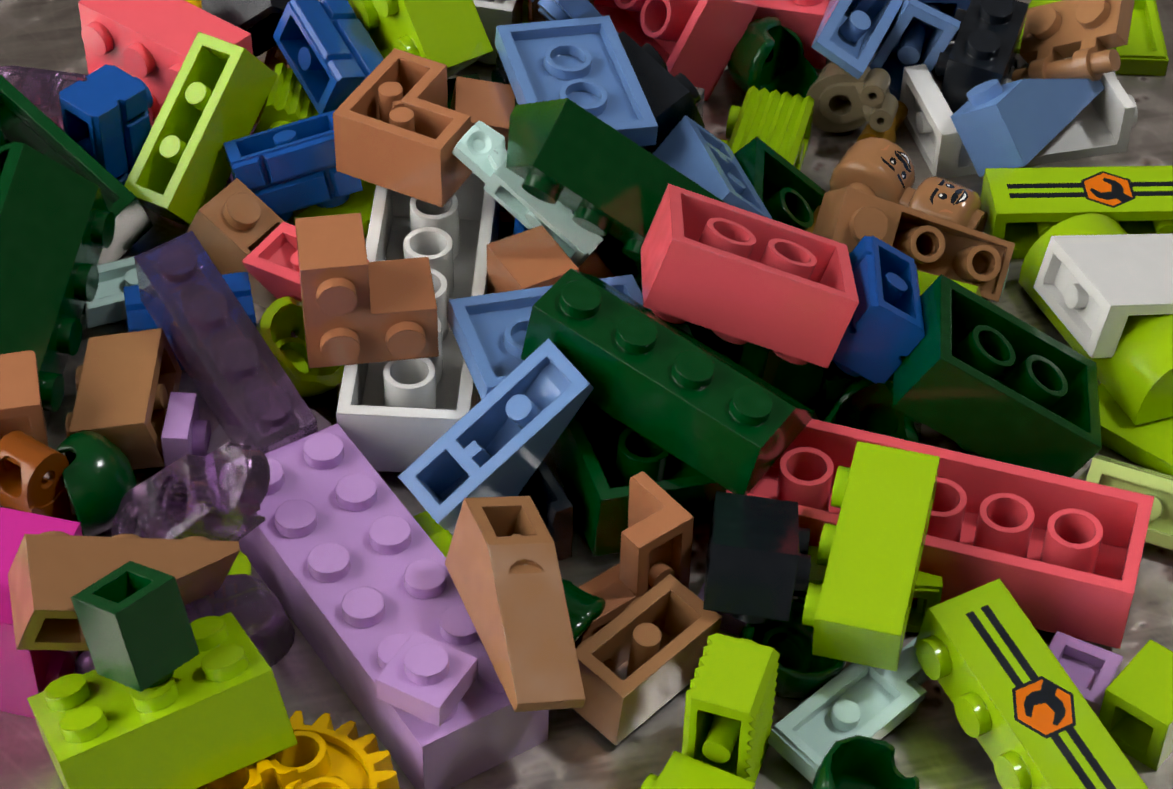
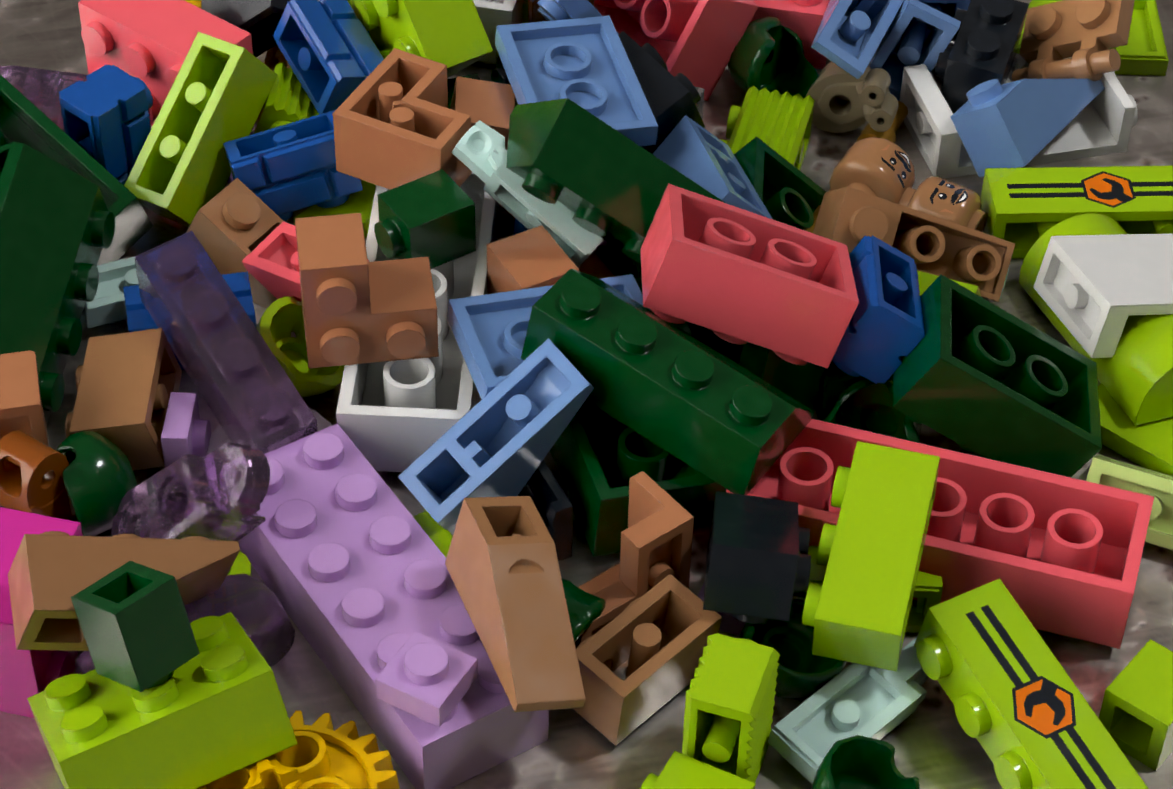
lavender plate [1049,631,1123,717] -> none
none -> dark green brick [374,169,476,269]

